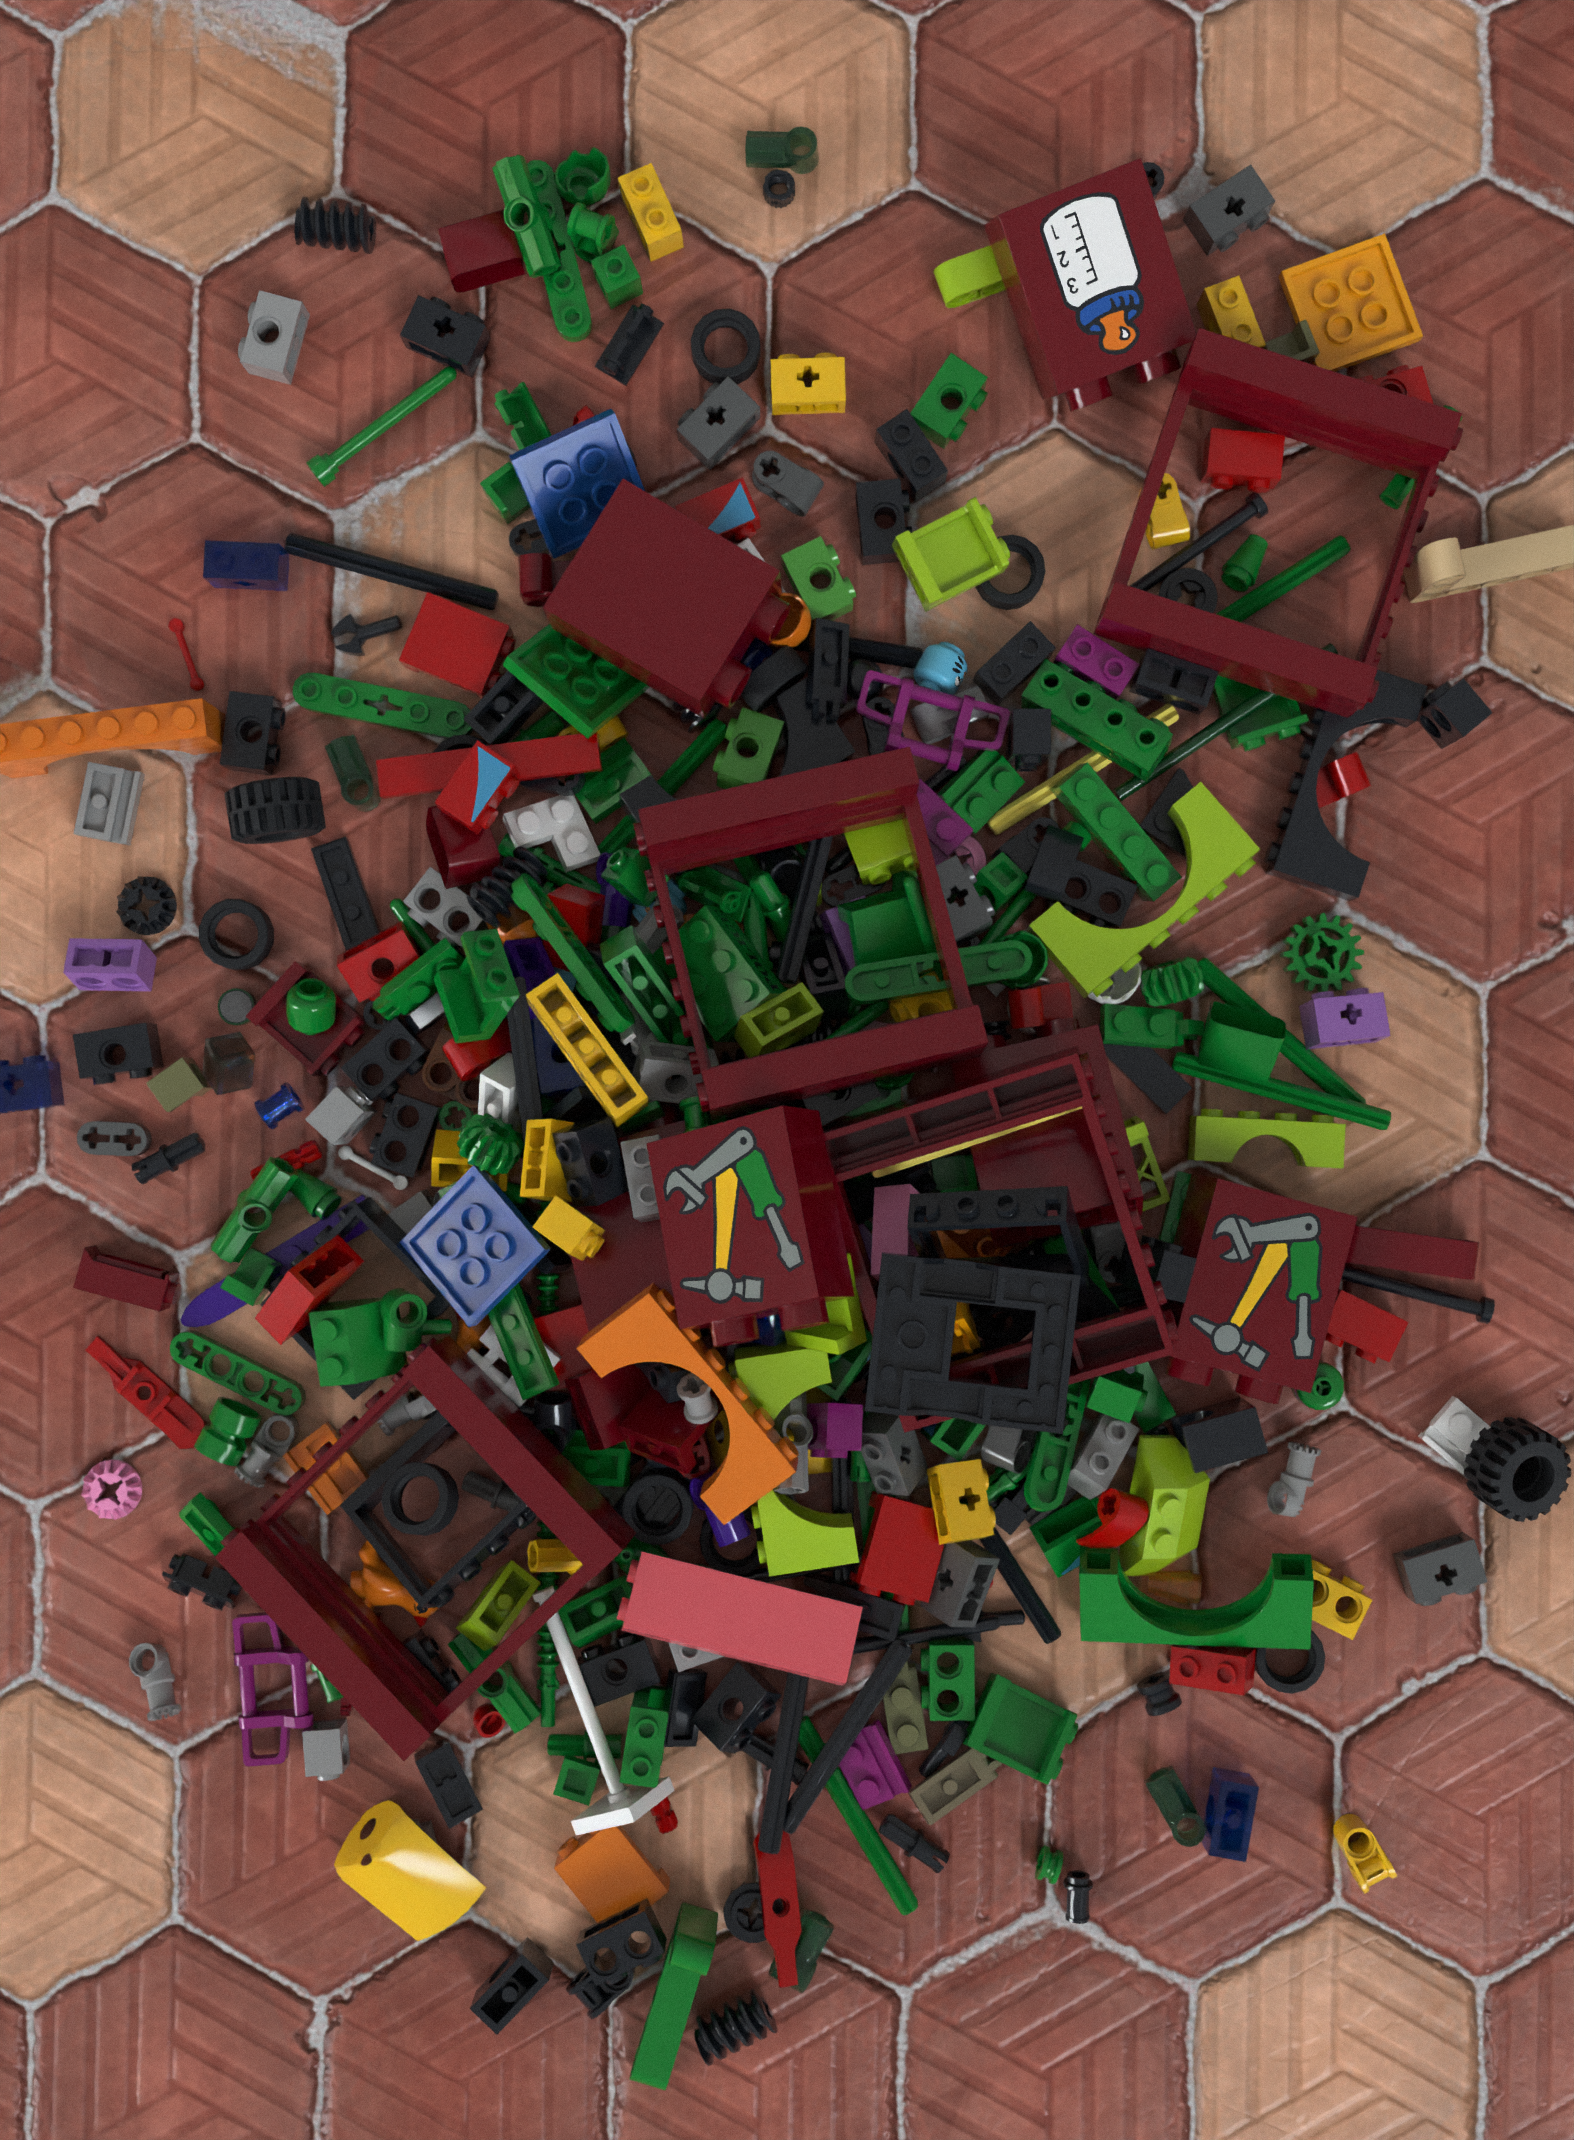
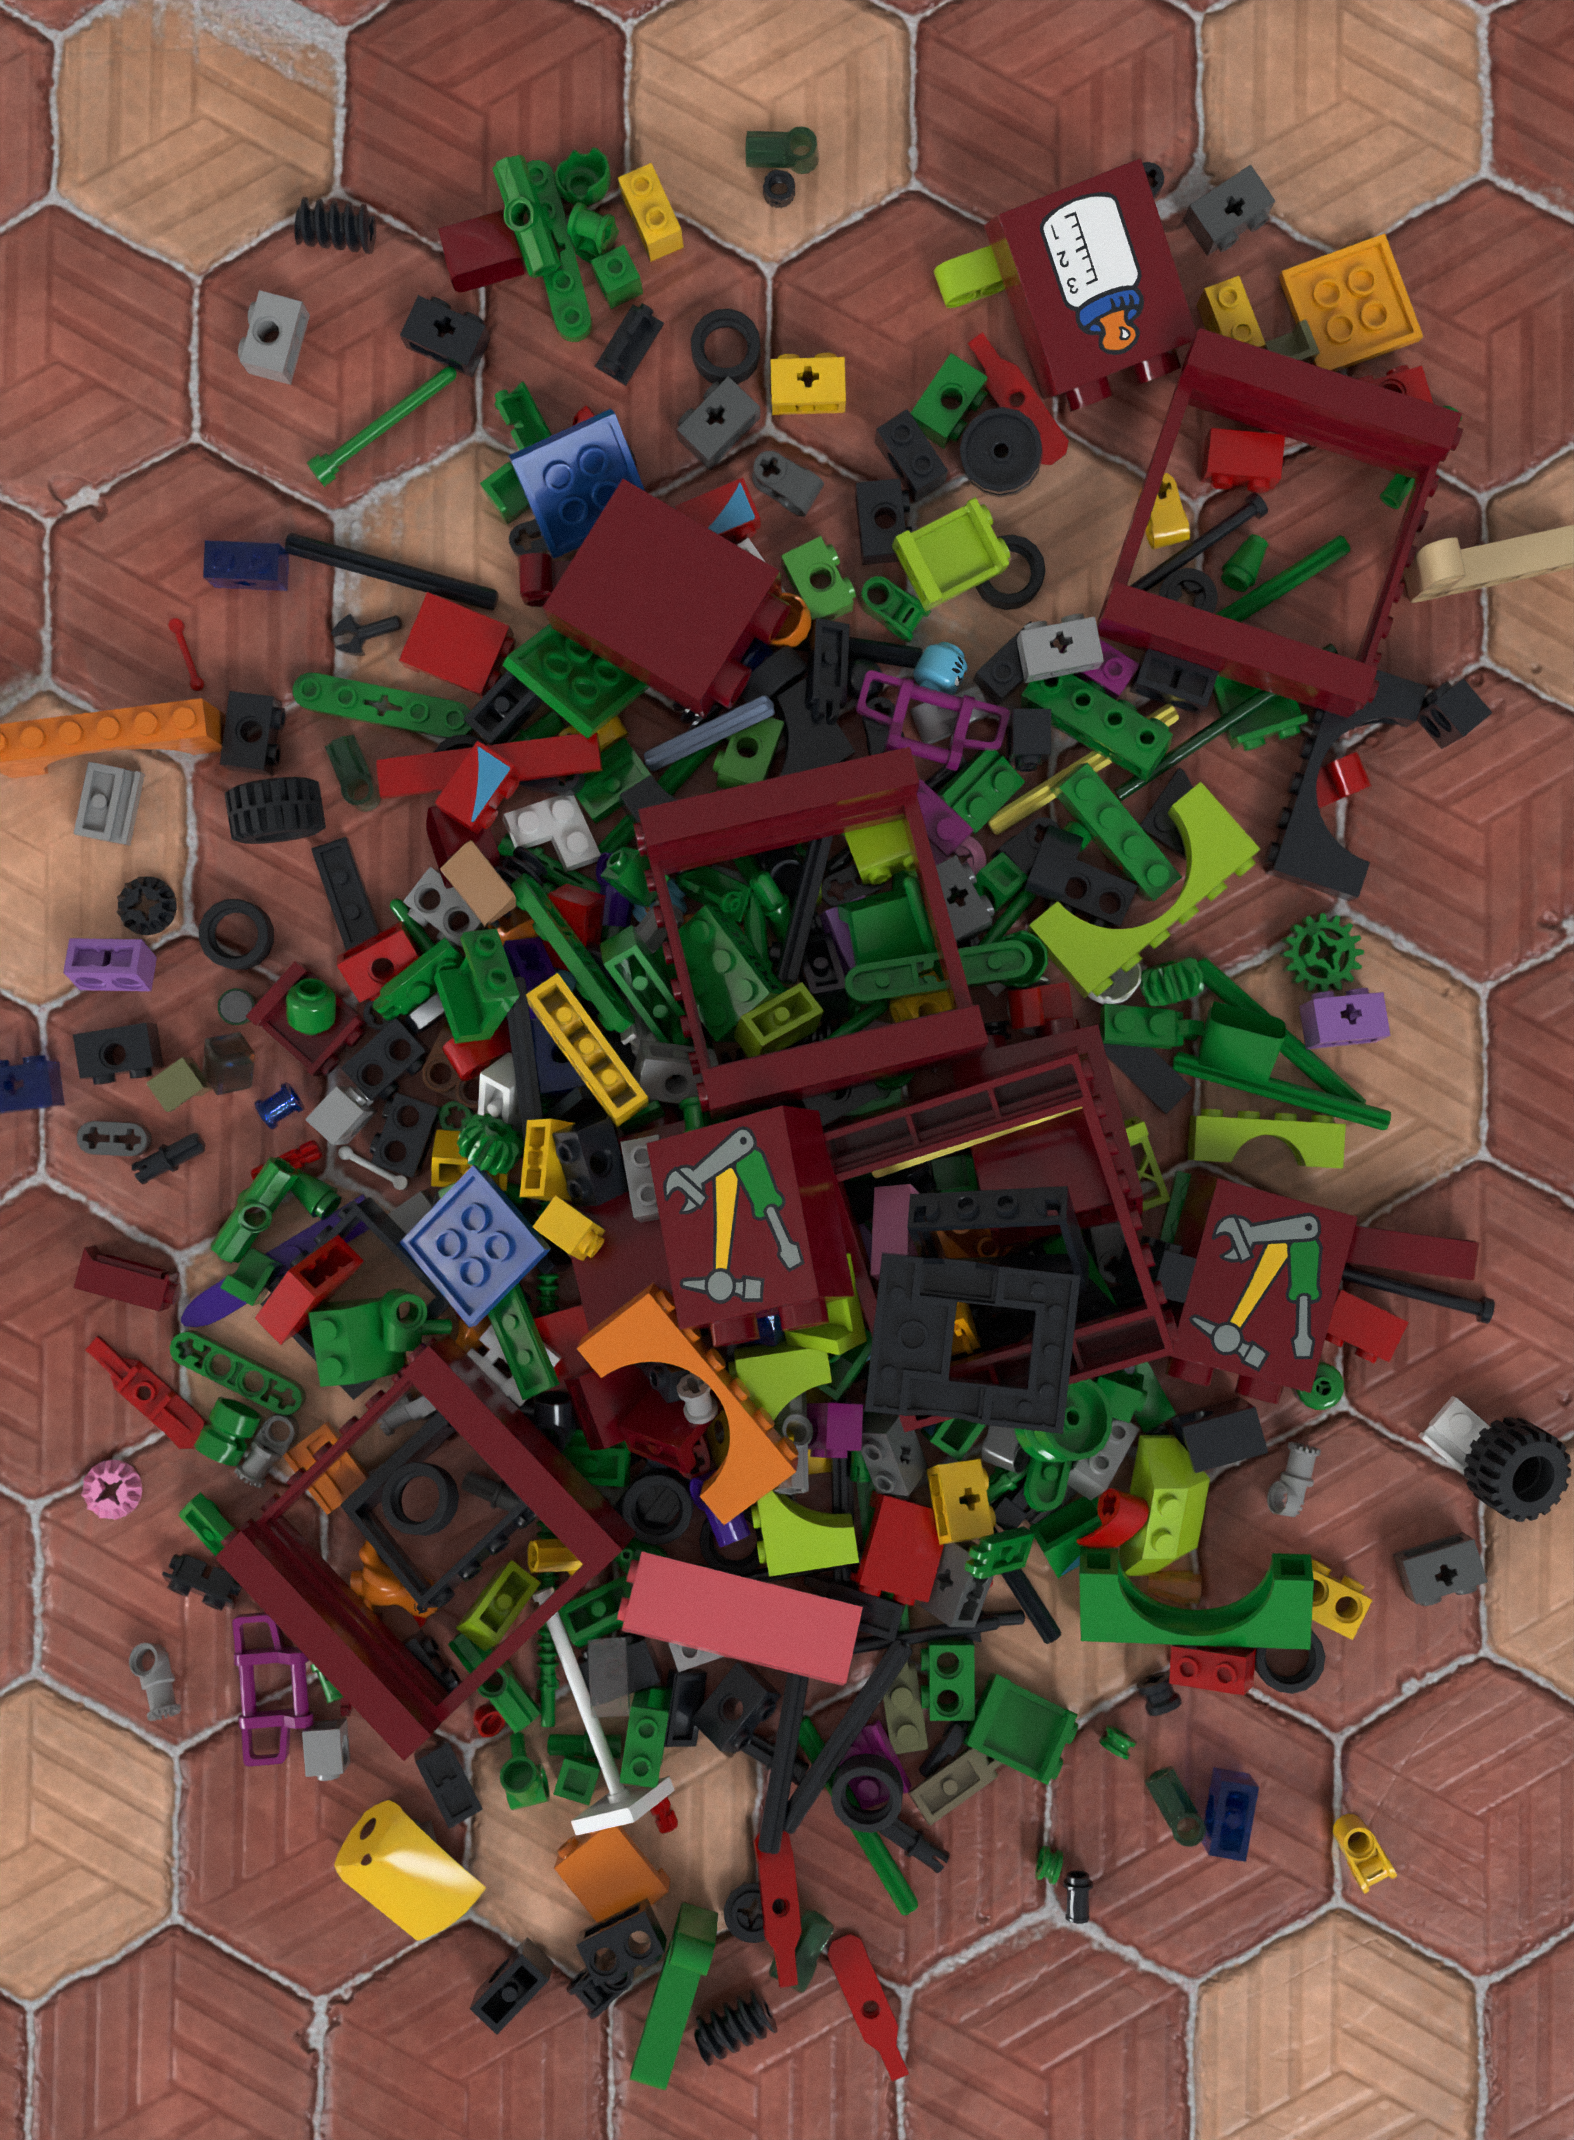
none -> medium nougat slope [440,840,516,927]
none -> green piece [500,1732,550,1810]
none -> clear tile [588,1637,630,1718]
none -> sand blue axle [644,695,775,771]
none -> red piece [827,1934,909,2082]
none -> black tyre [831,1753,904,1833]
none -> green piece [859,576,931,643]
none -> black wheel [960,407,1043,498]
none -> green hinge [964,1526,1035,1579]
none -> red piece [967,332,1069,466]
none -> green wheel [1014,1379,1113,1463]
none -> light grey brick [1016,614,1104,683]
none -> green bush [1099,1725,1137,1760]

